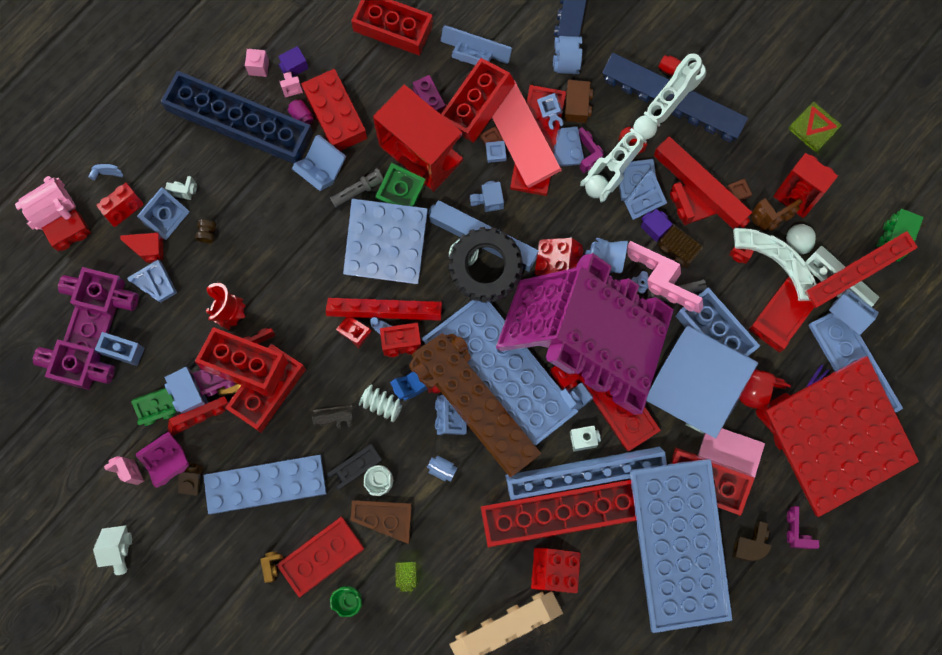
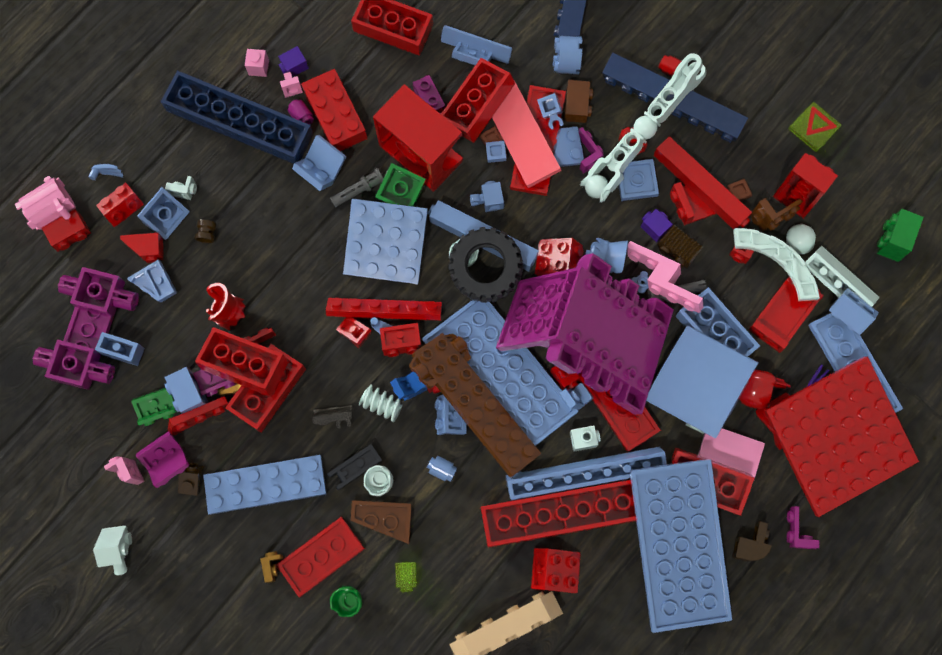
medium blue wing [624,170,667,219] -> none
red plate [805,231,918,308] -> none

